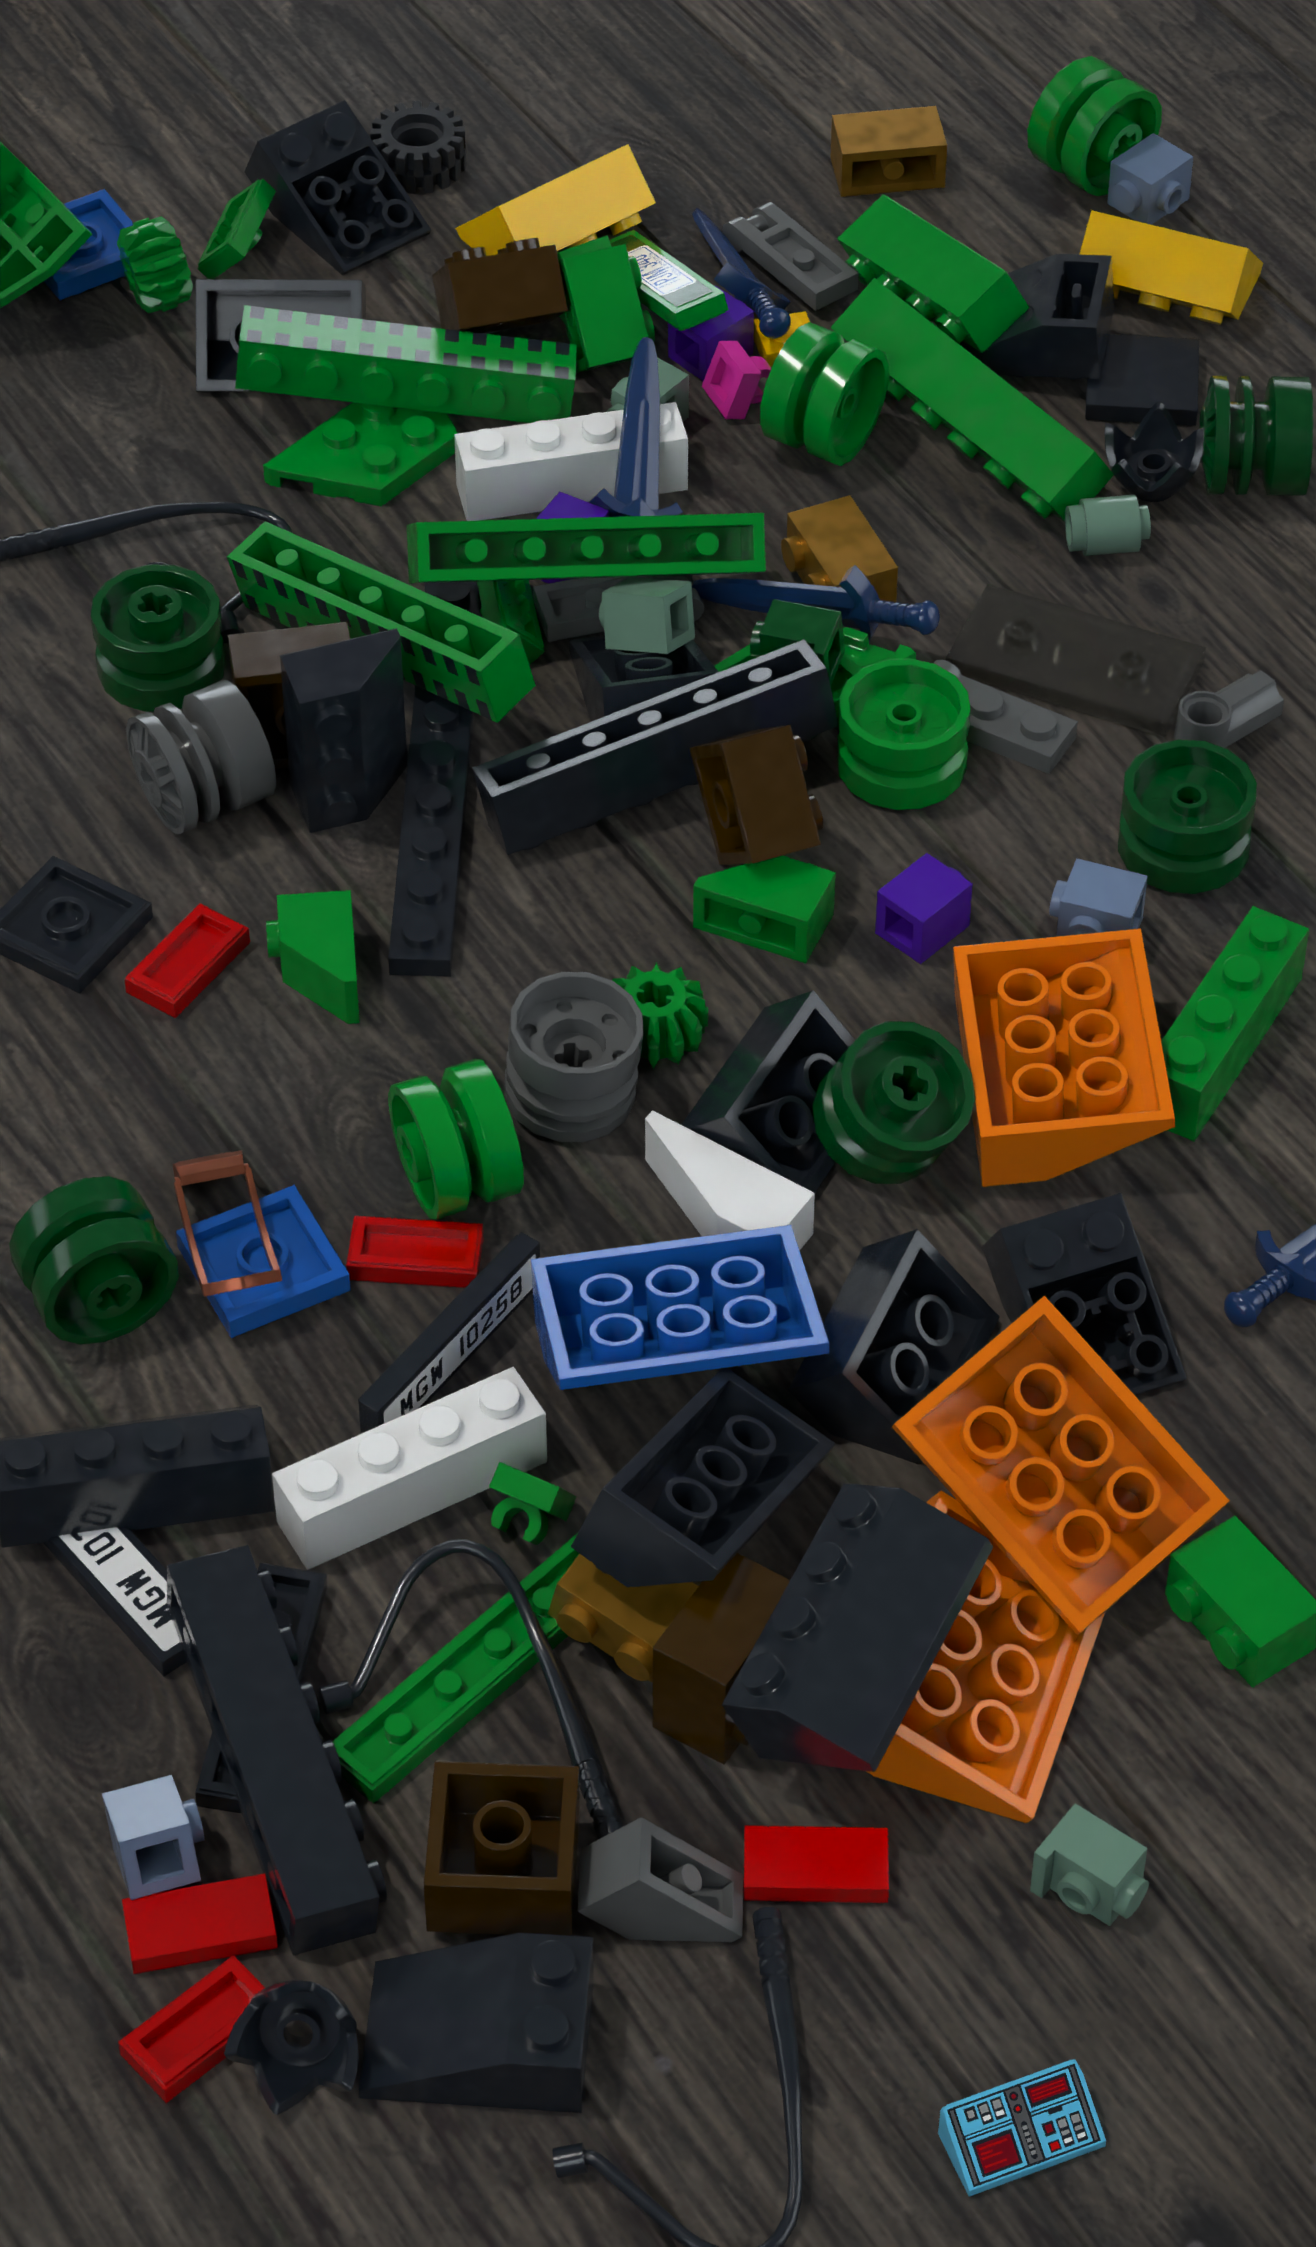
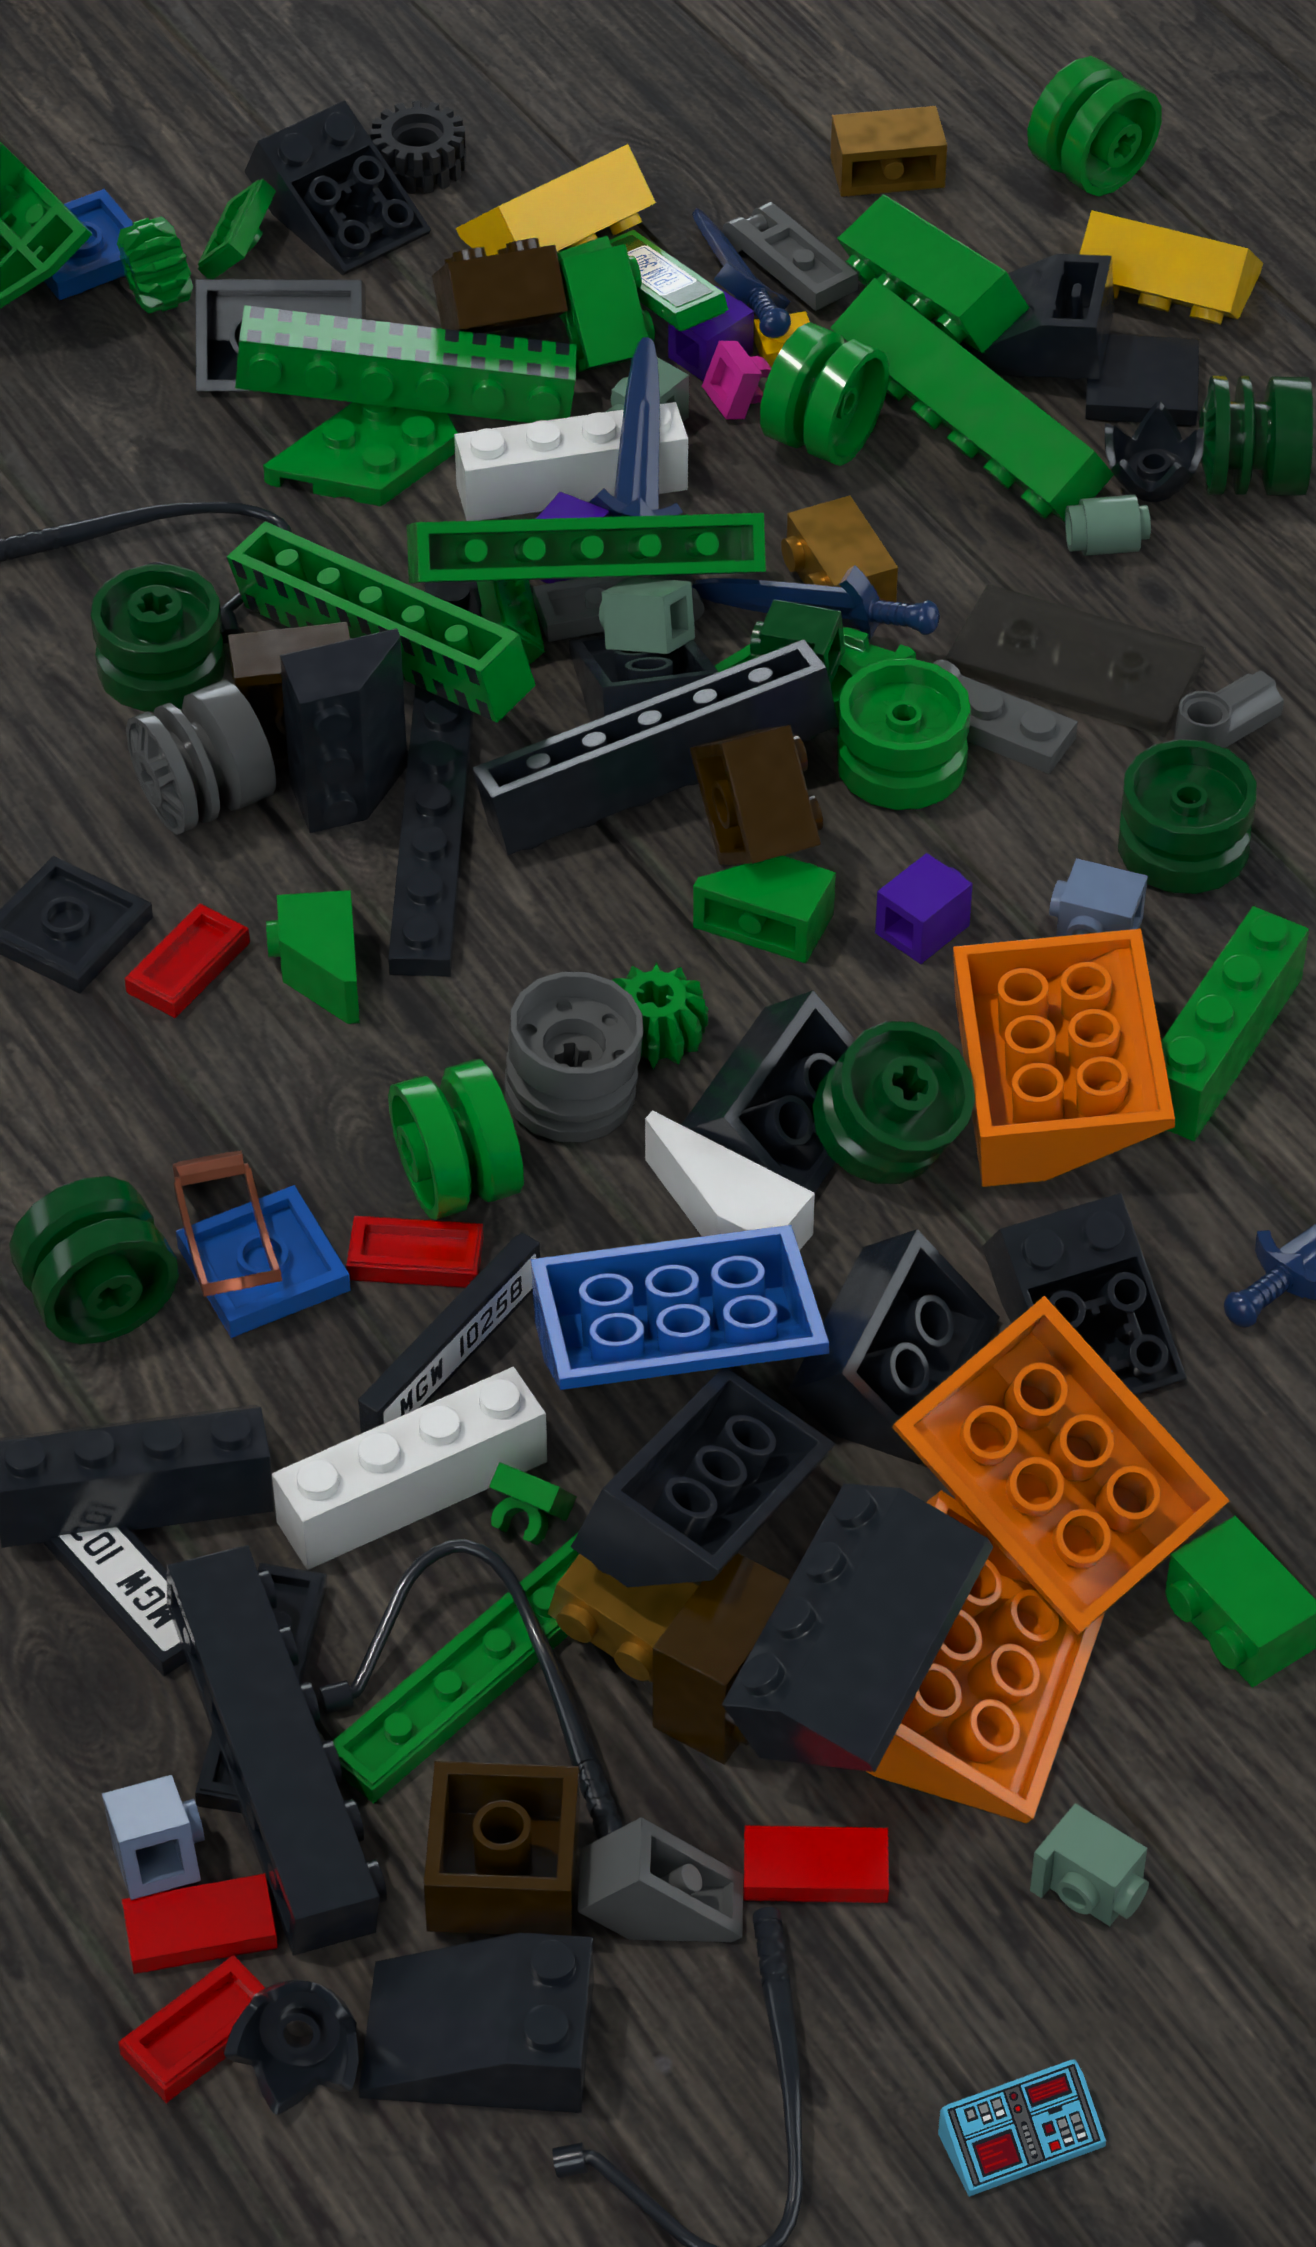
sand blue brick [1107,133,1193,225] -> none

